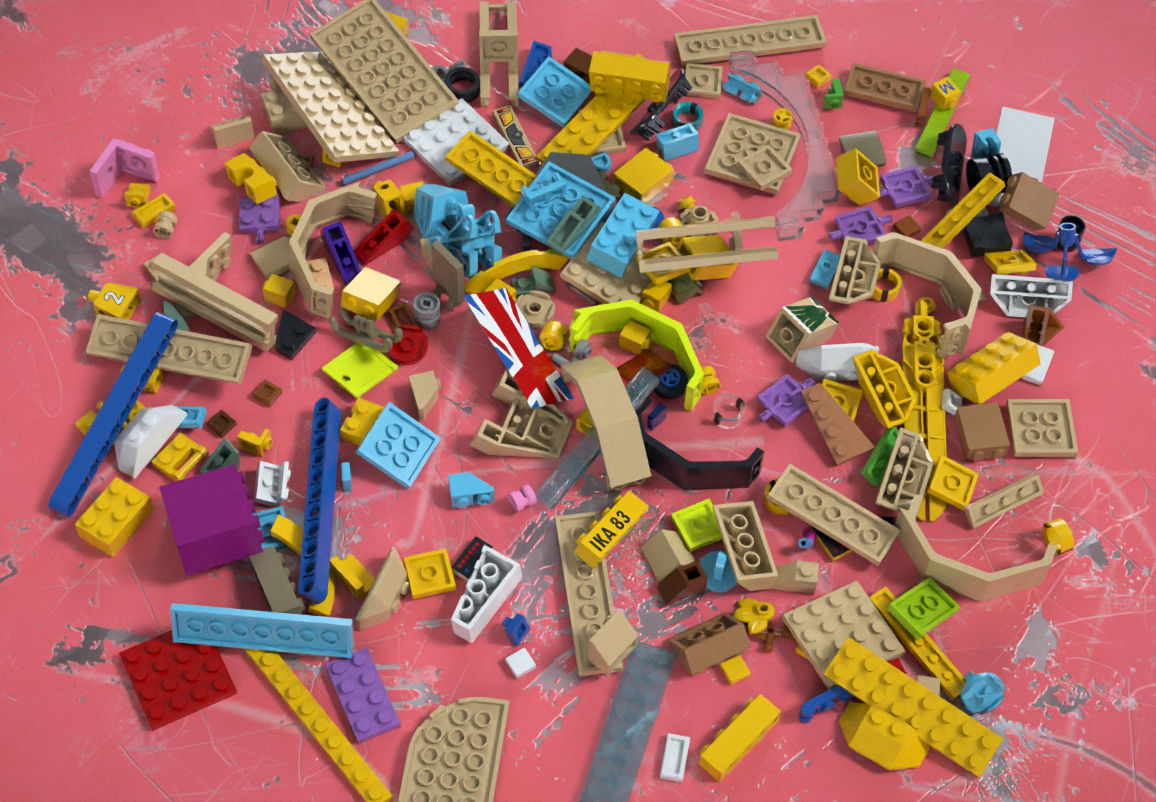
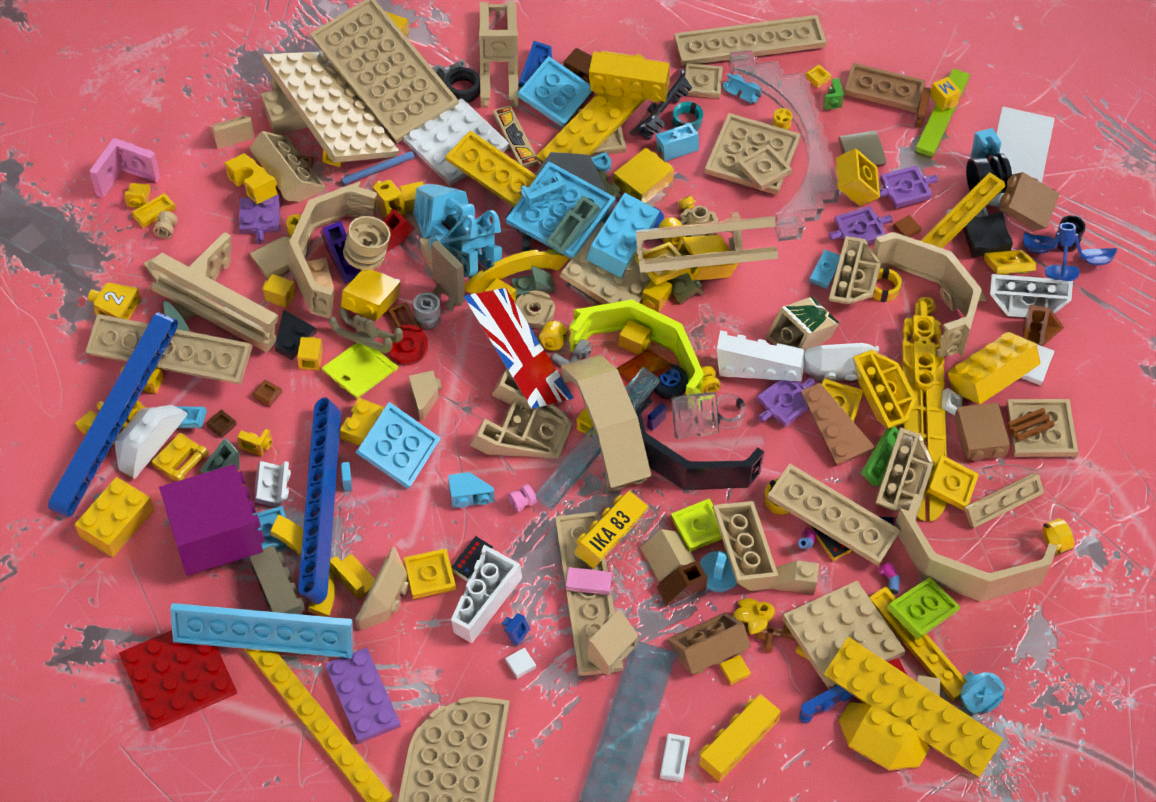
black piece [931,123,967,206] -> none
none -> yellow brick [297,337,323,371]
none -> tan wheel [343,216,391,270]
none -> bright pink tile [566,567,612,595]
none -> clear slope [672,392,719,440]
none -> white wedge [717,330,804,381]
none -> arm [879,563,900,594]
none -> dark orange tile [1007,408,1055,442]

